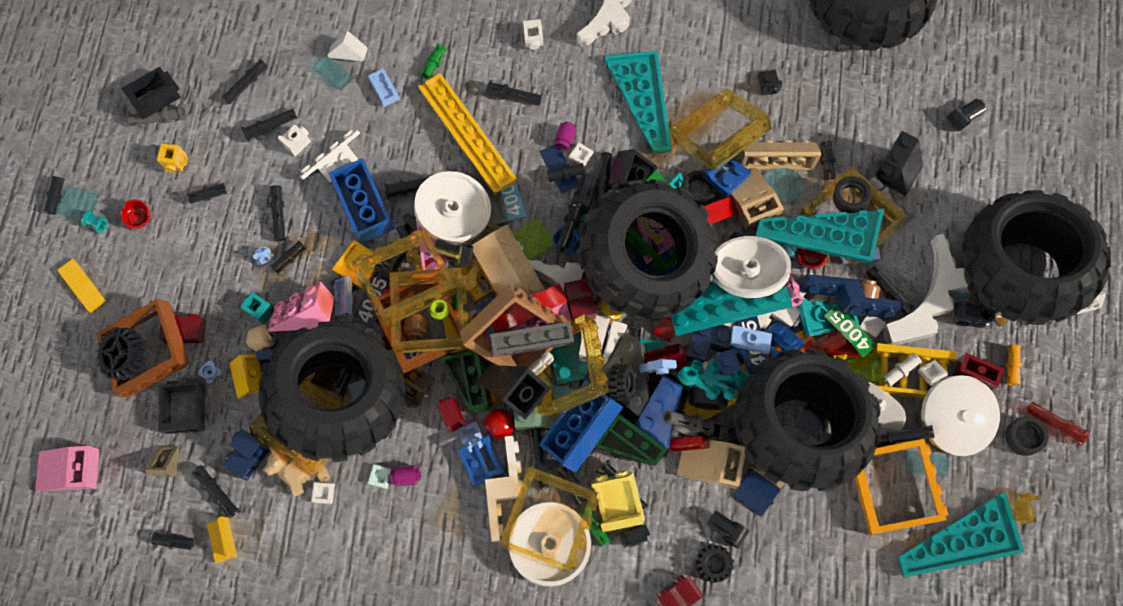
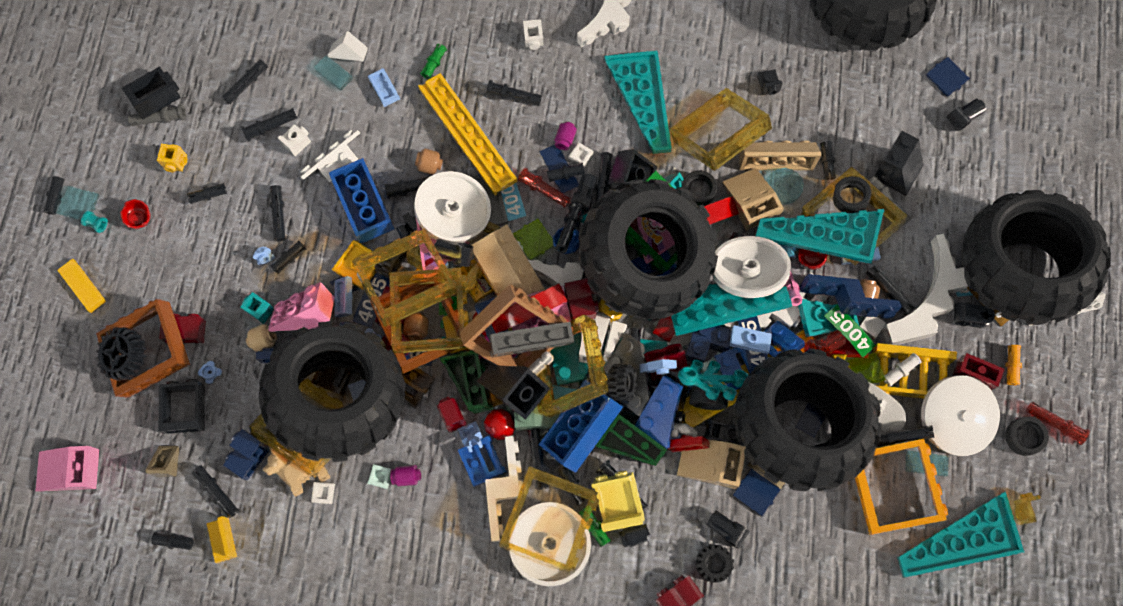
yellow panel [229,354,262,399] -> none
lime plate [429,300,450,320] -> none
dark grey pin [662,410,715,437] -> none
blue plate [702,151,752,198] -> none
white tile [918,360,948,386] -> none
none -> medium nougat head [415,148,443,175]
none -> clear red pin [517,167,571,208]
none -> dark blue piece [926,57,970,97]

